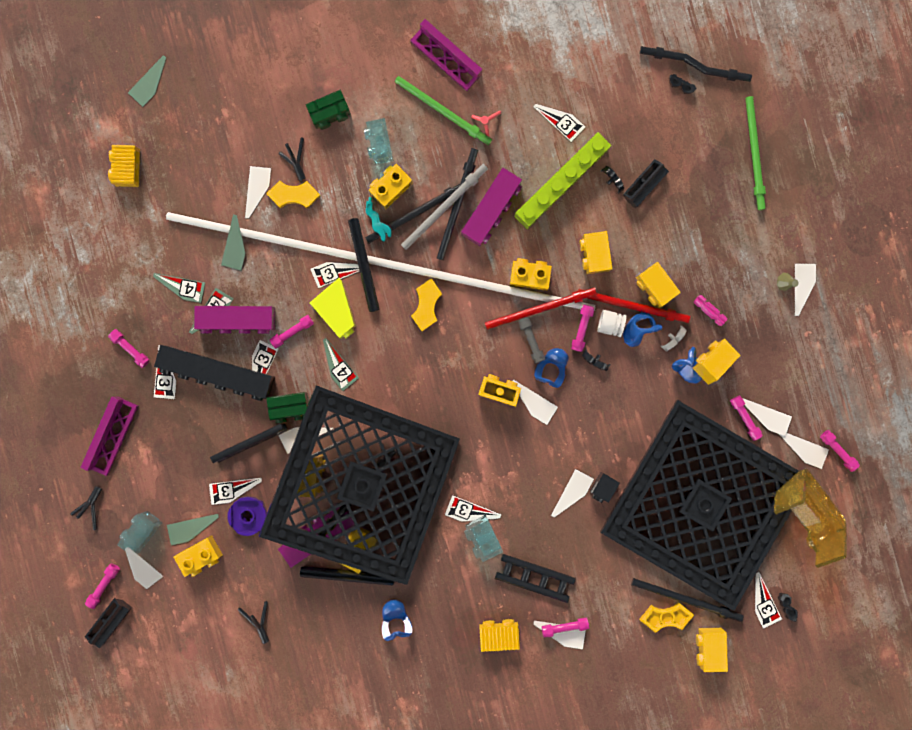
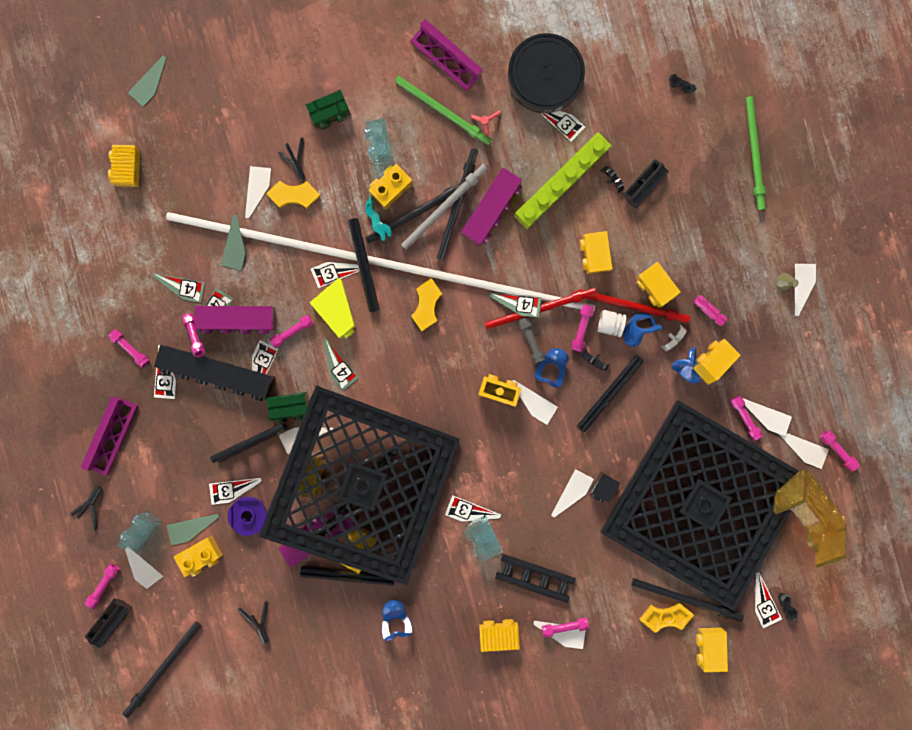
yellow brick [509,258,552,291] -> none
black bar [639,46,752,82] -> none
none -> black bar [122,621,201,718]
none -> dark pink bar [182,313,205,357]
none -> sticker [489,292,542,317]
none -> black brick [507,33,585,113]
none -> black axle [577,355,644,432]

